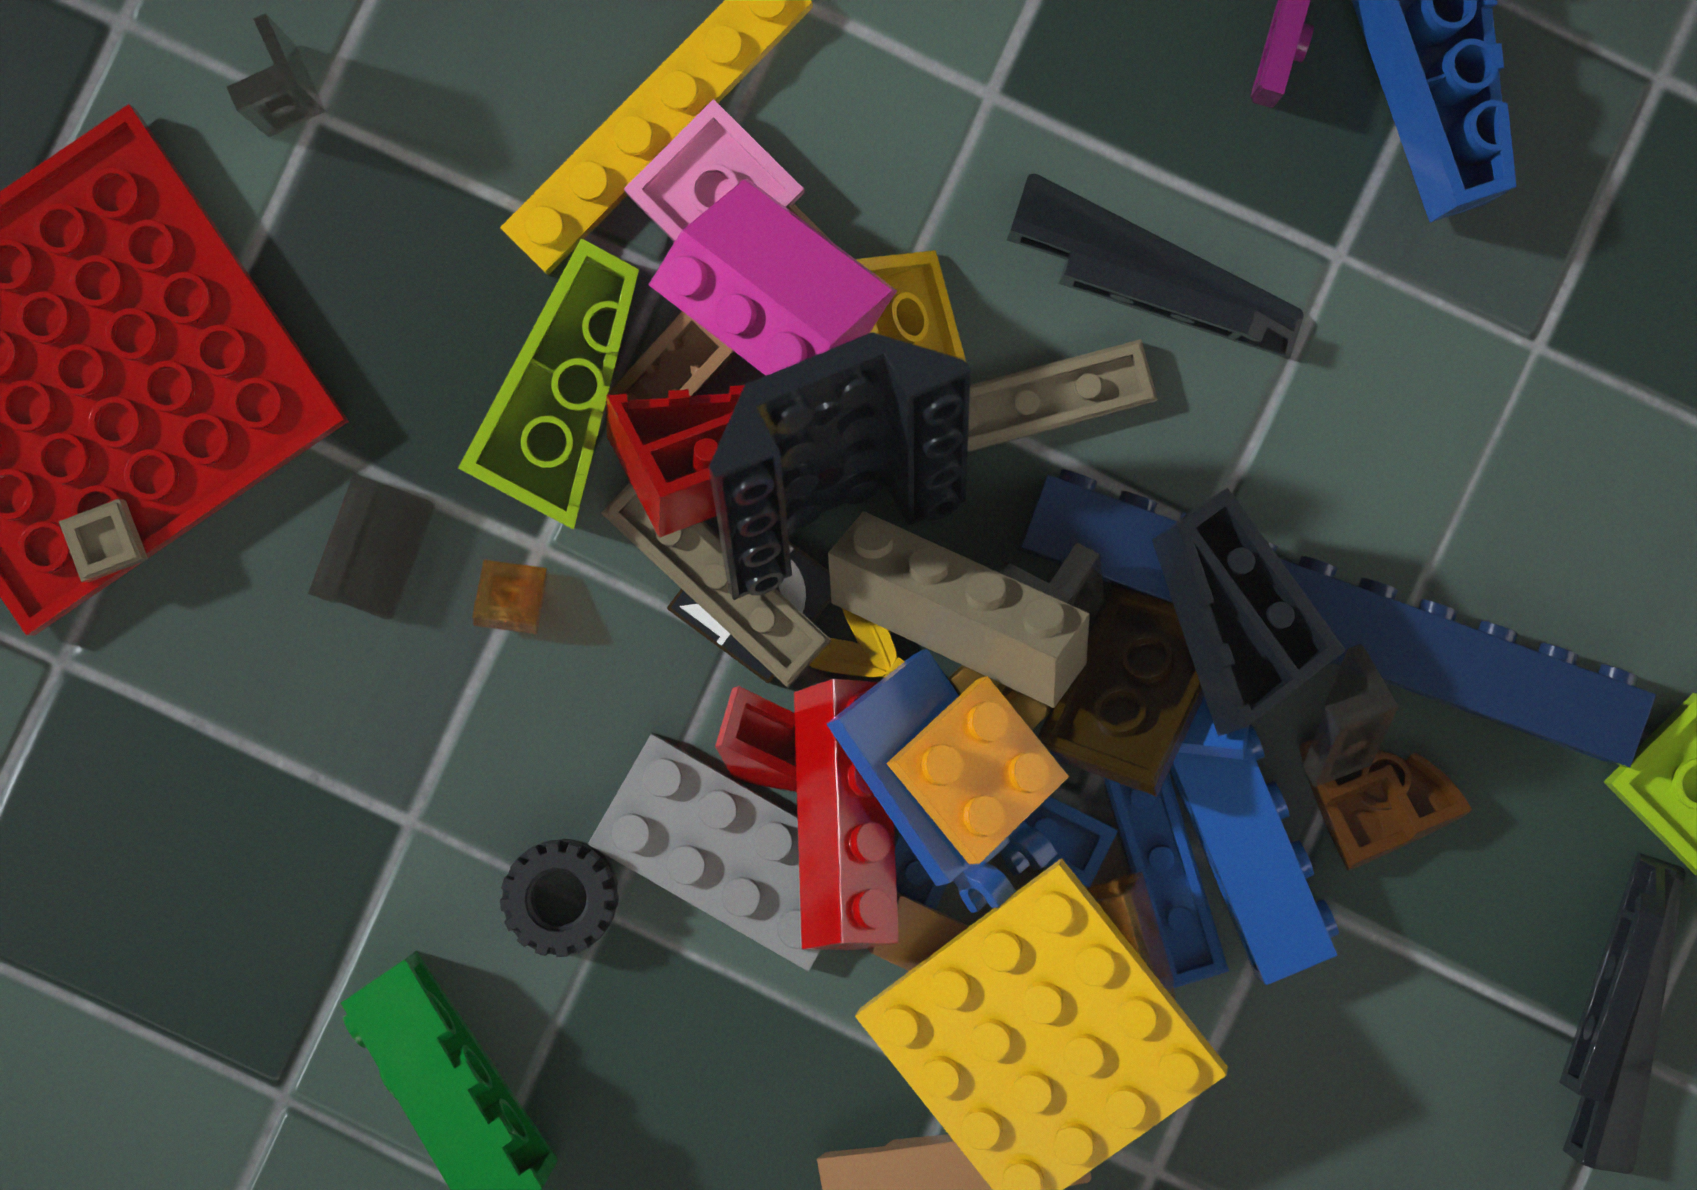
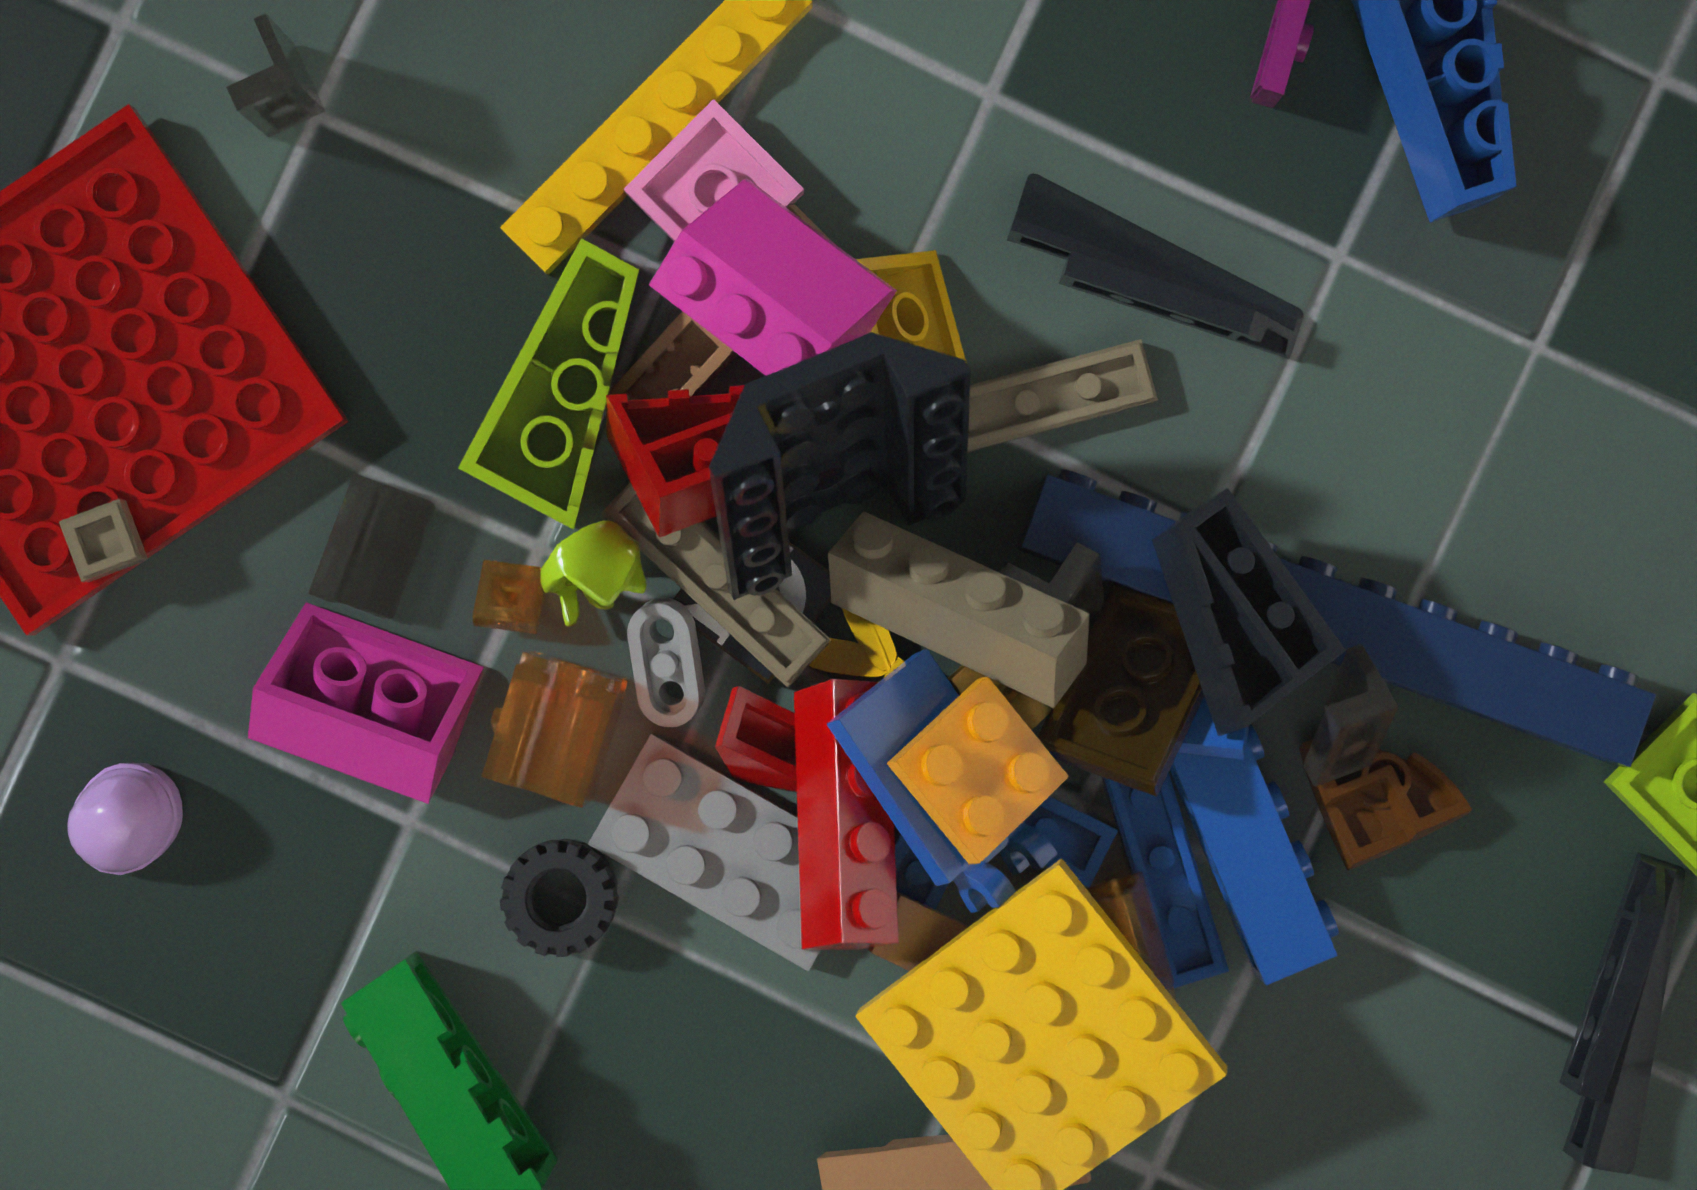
none -> lavender hat [67,763,183,875]
none -> dark pink slope [248,602,484,804]
none -> clear orange piece [481,651,628,808]
none -> lime piece [540,520,647,627]
none -> light grey plate [627,598,705,727]

